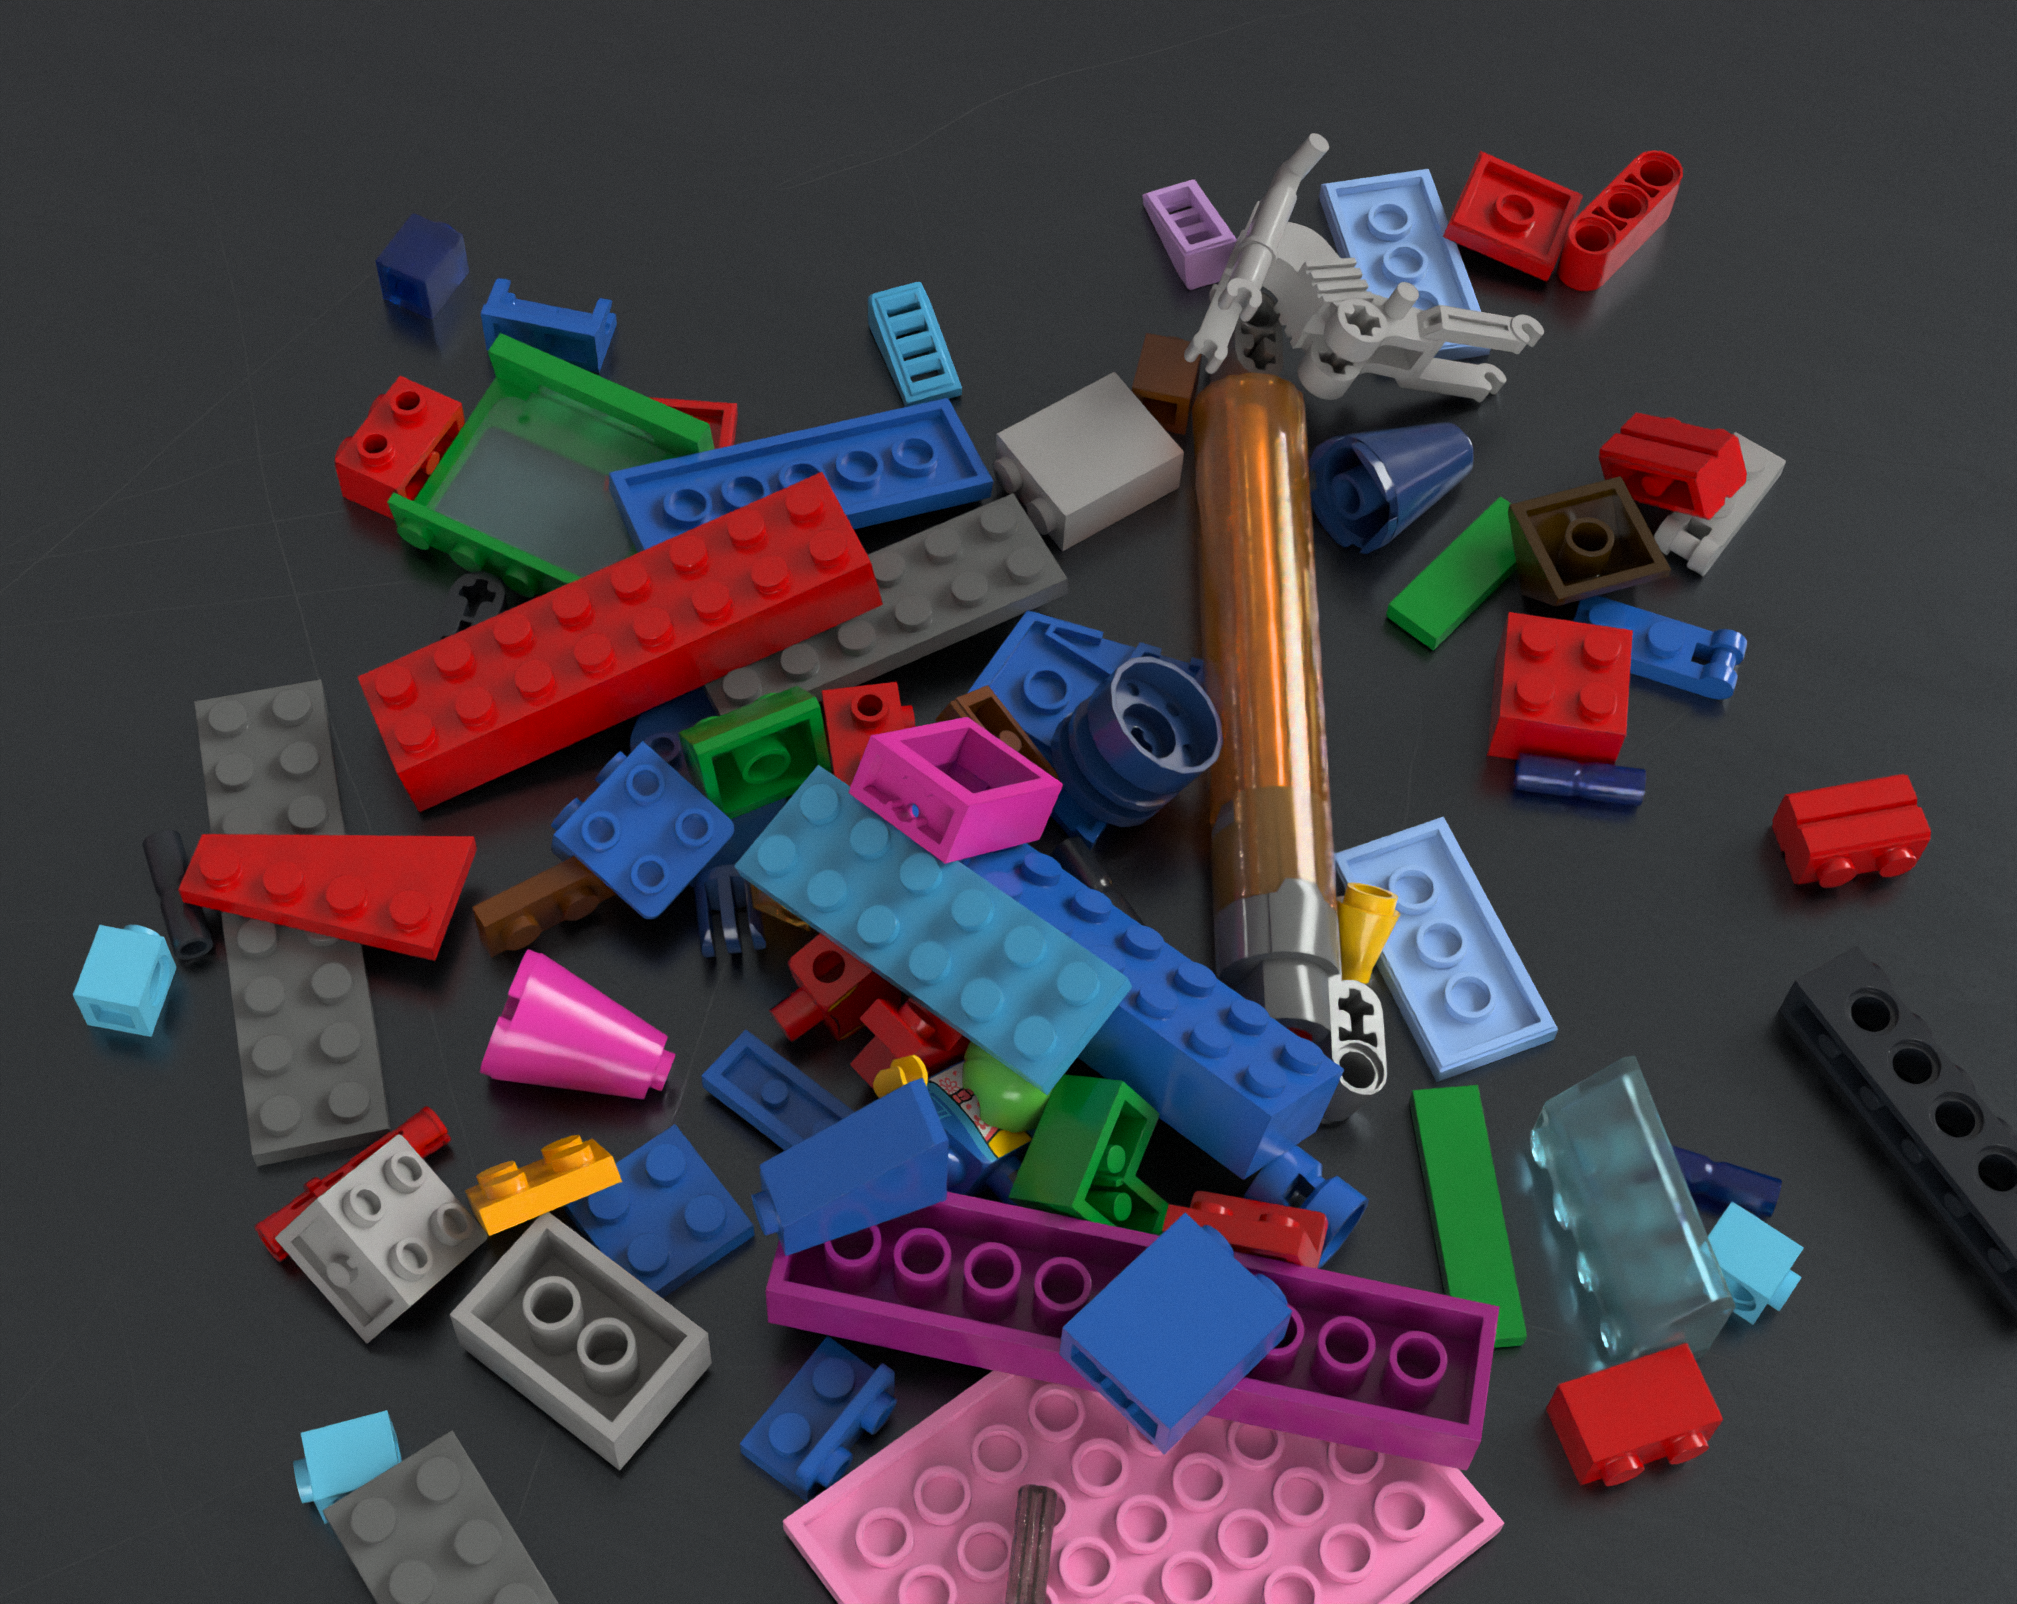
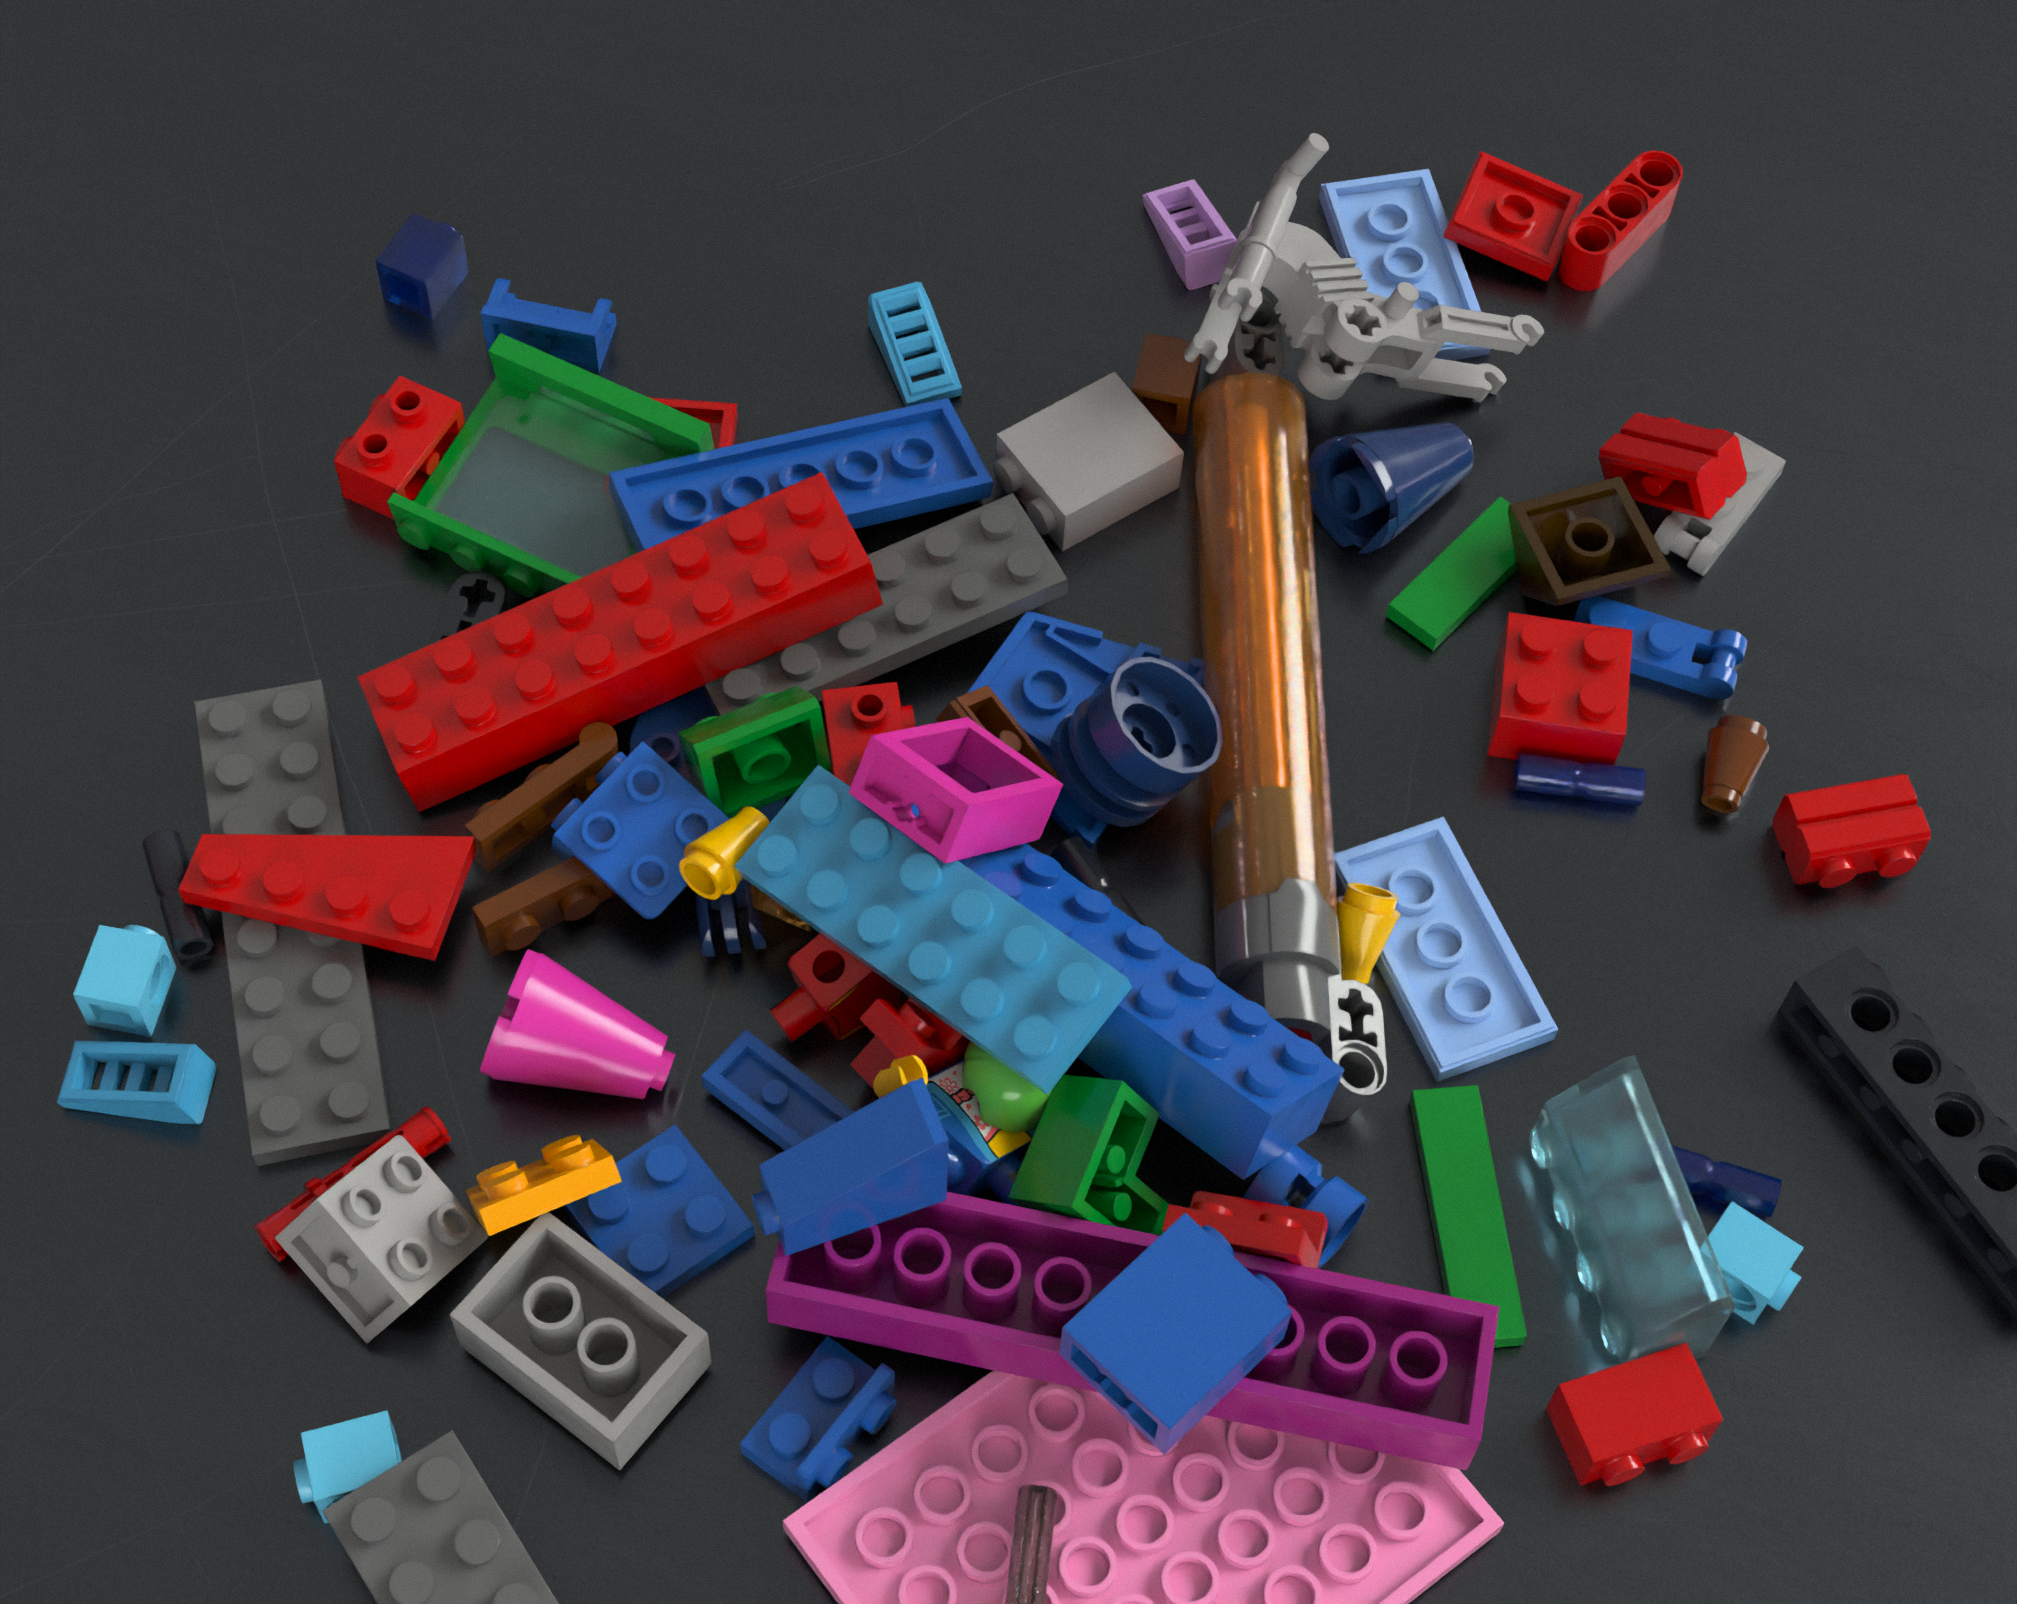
none -> dark azure slope [57,1041,216,1124]
none -> reddish brown plate [465,722,618,874]
none -> yellow cone [679,806,770,900]
none -> reddish brown cone [1701,715,1770,813]

